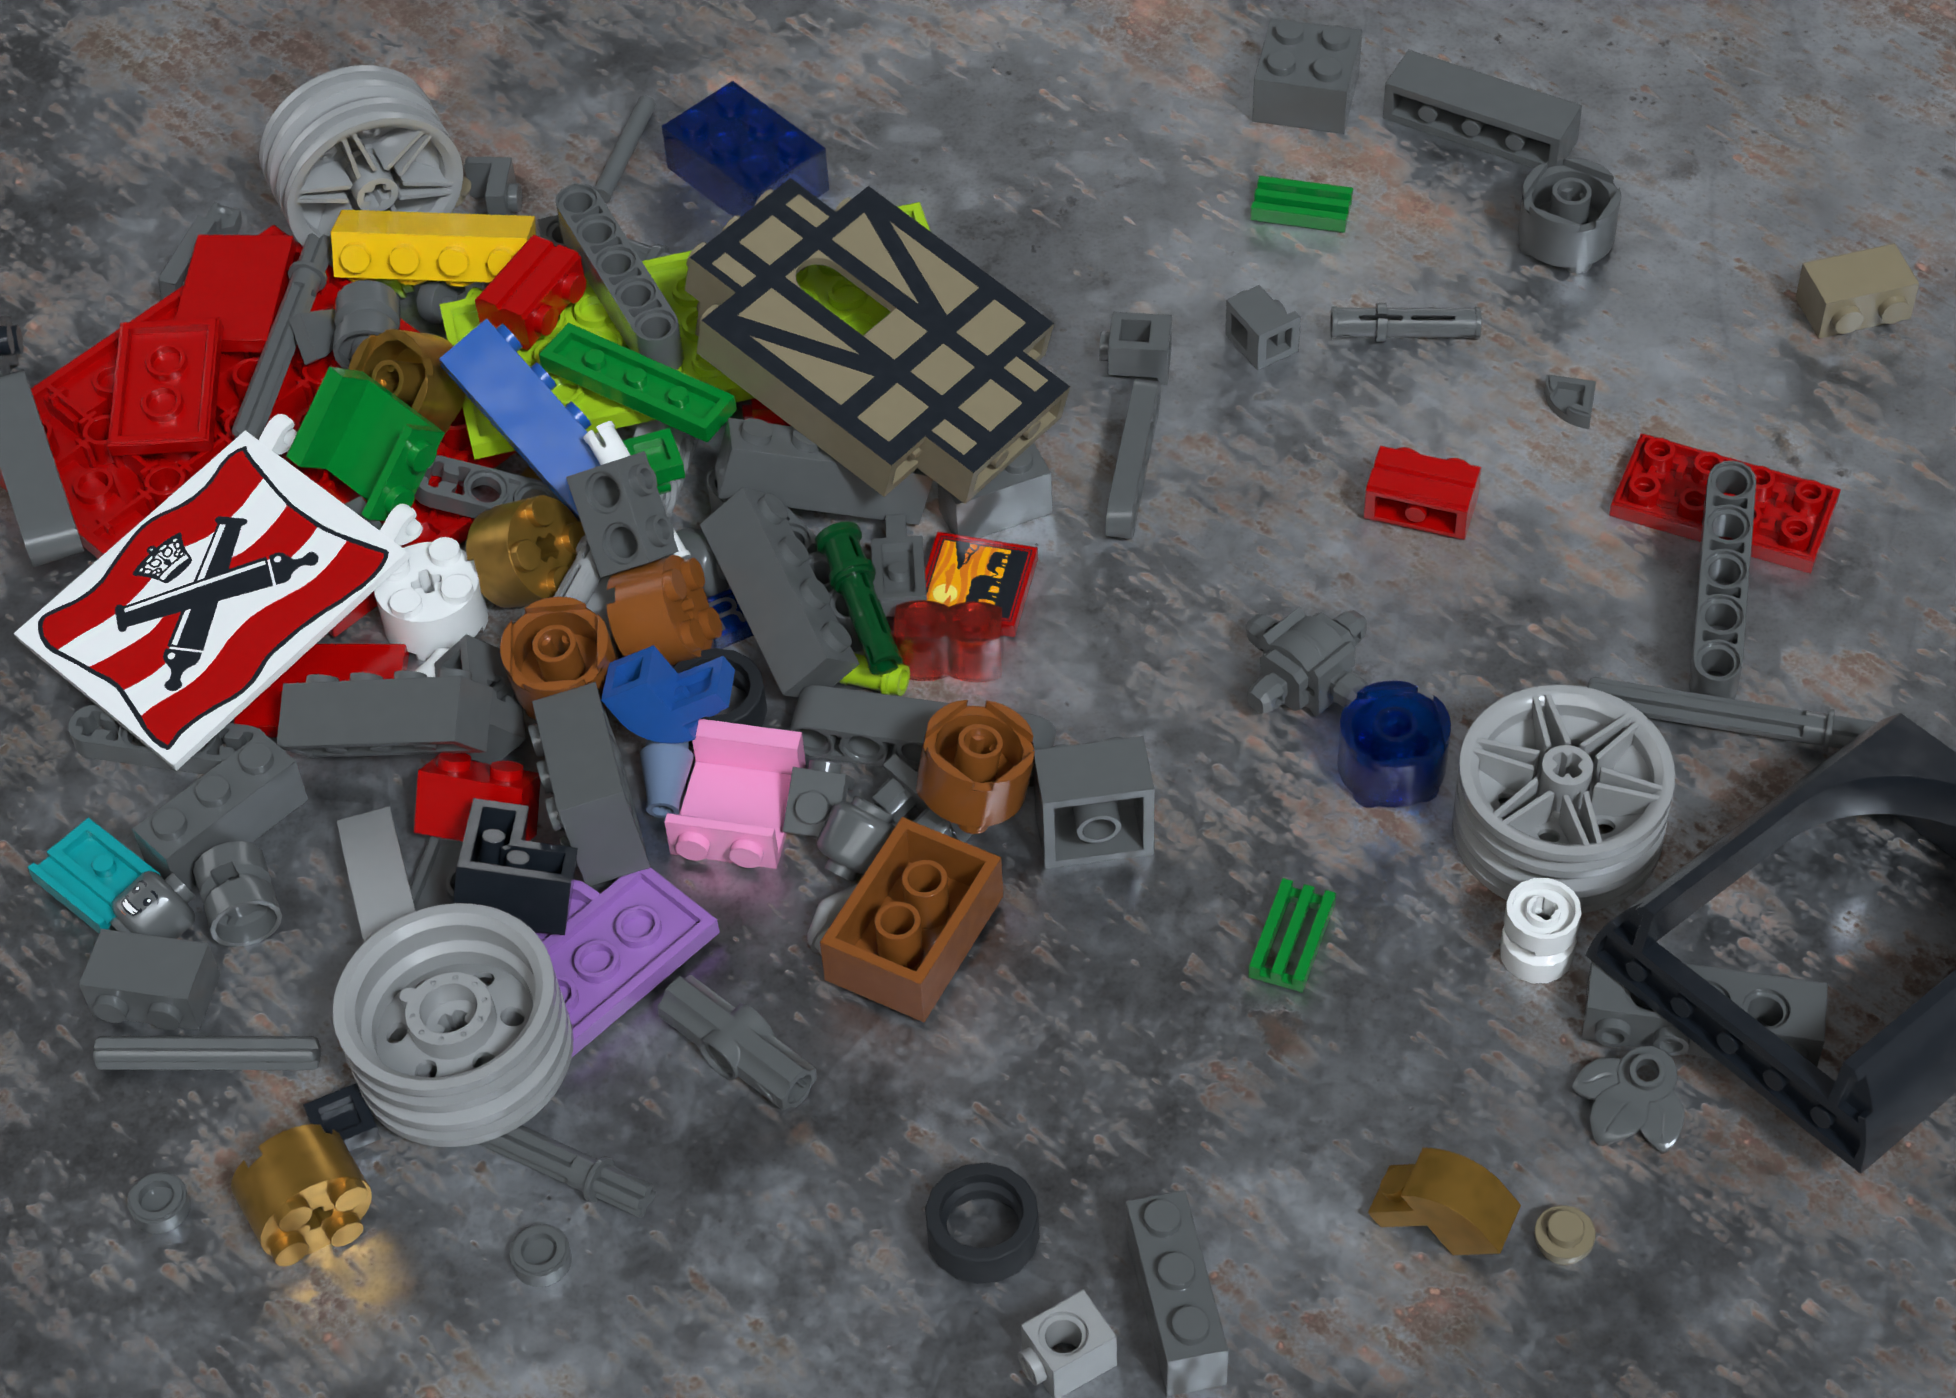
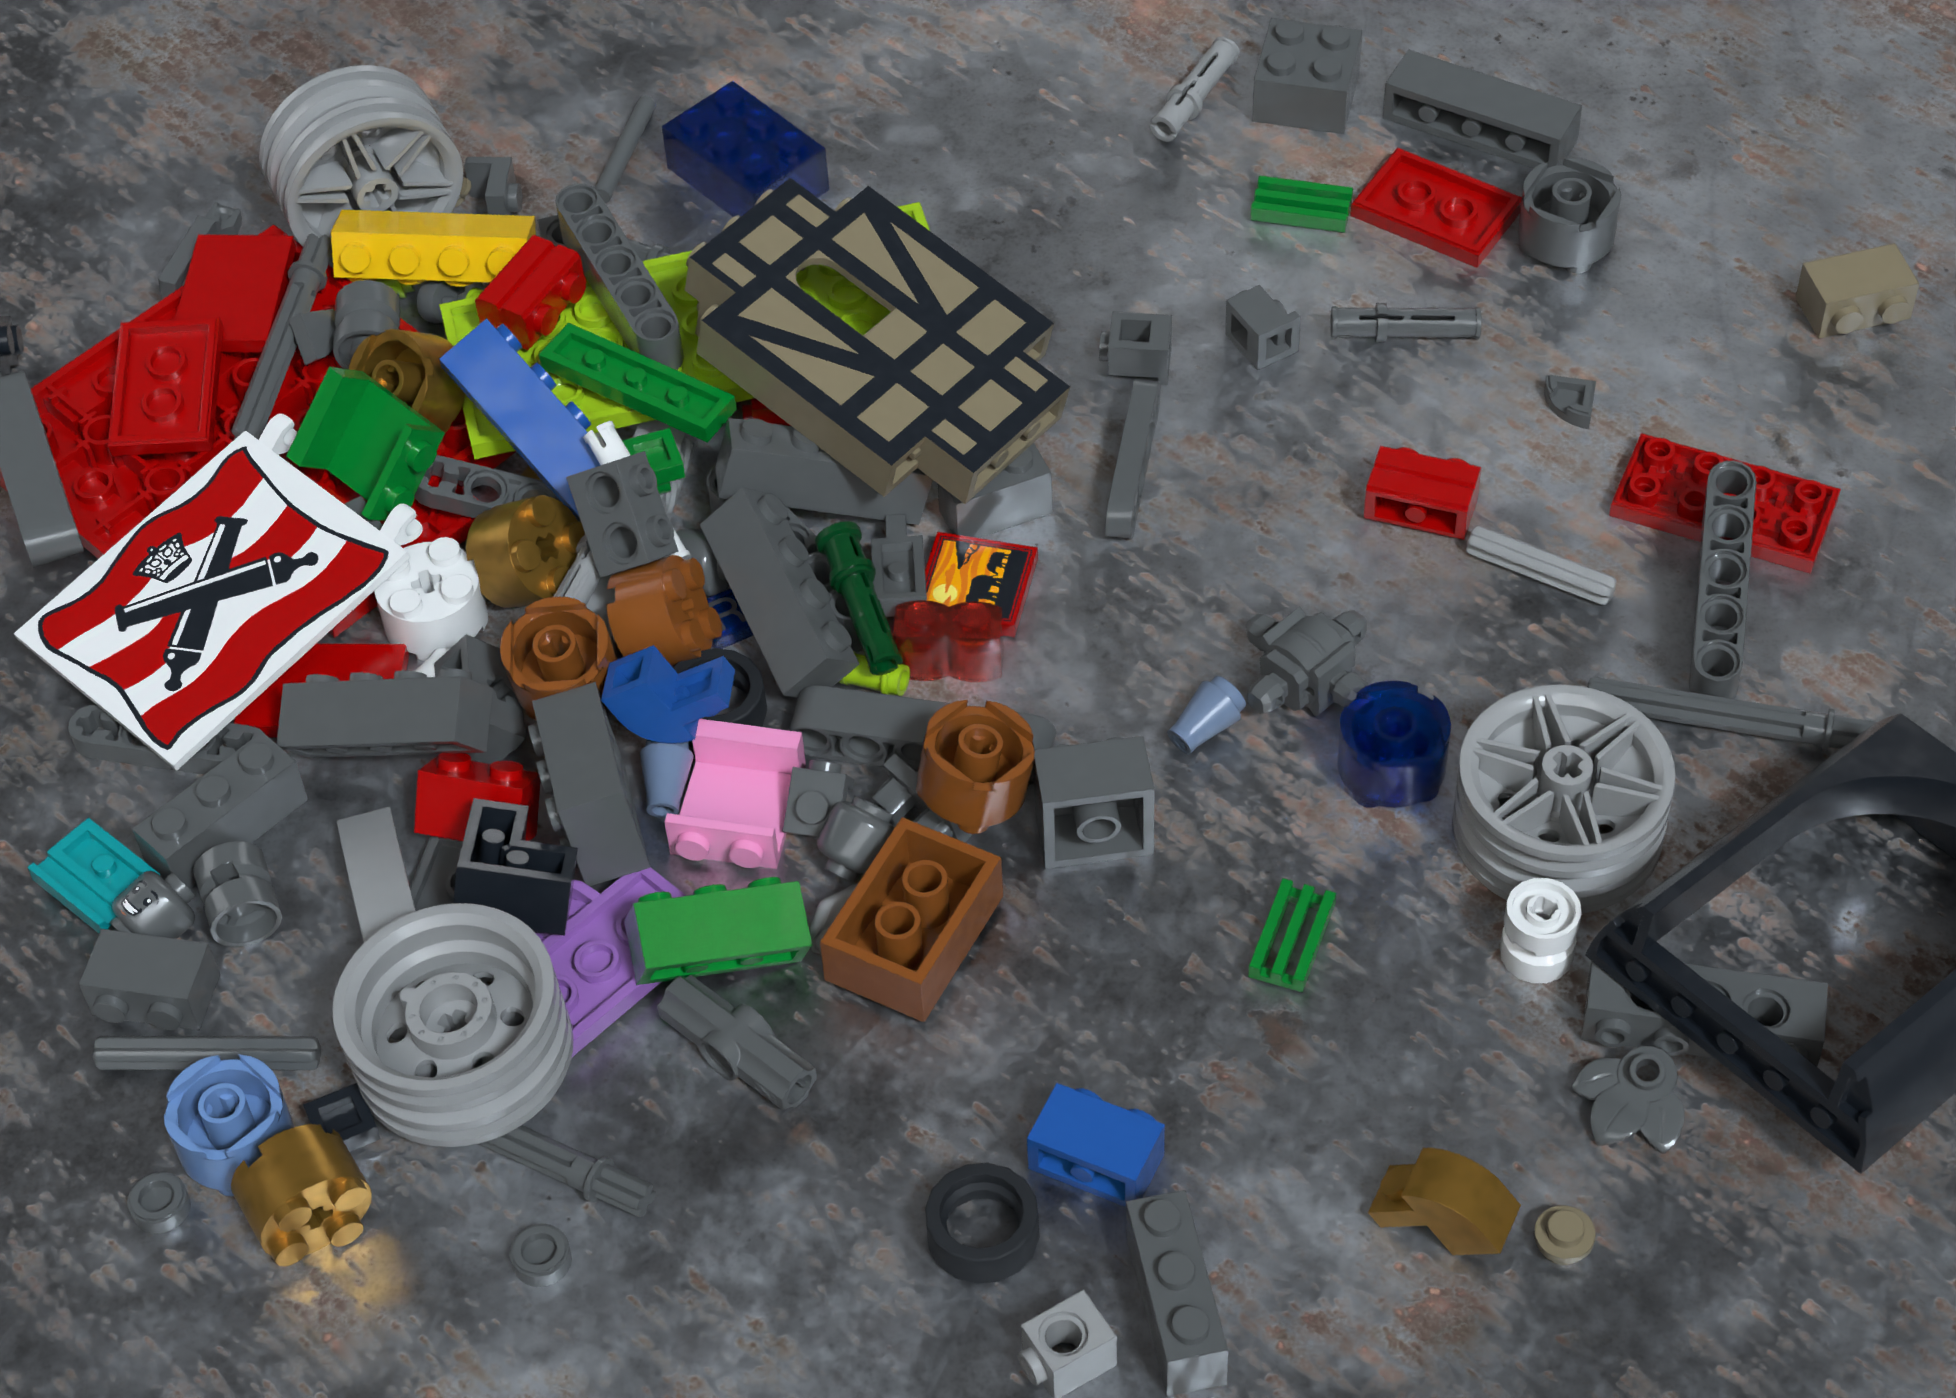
none -> medium blue brick [164,1054,294,1196]
none -> green brick [624,877,812,985]
none -> blue brick [1027,1083,1165,1207]
none -> light grey pin [1150,37,1239,142]
none -> sand blue cone [1167,676,1246,754]
none -> red tile [1350,147,1522,268]
none -> light grey axle [1466,525,1617,606]

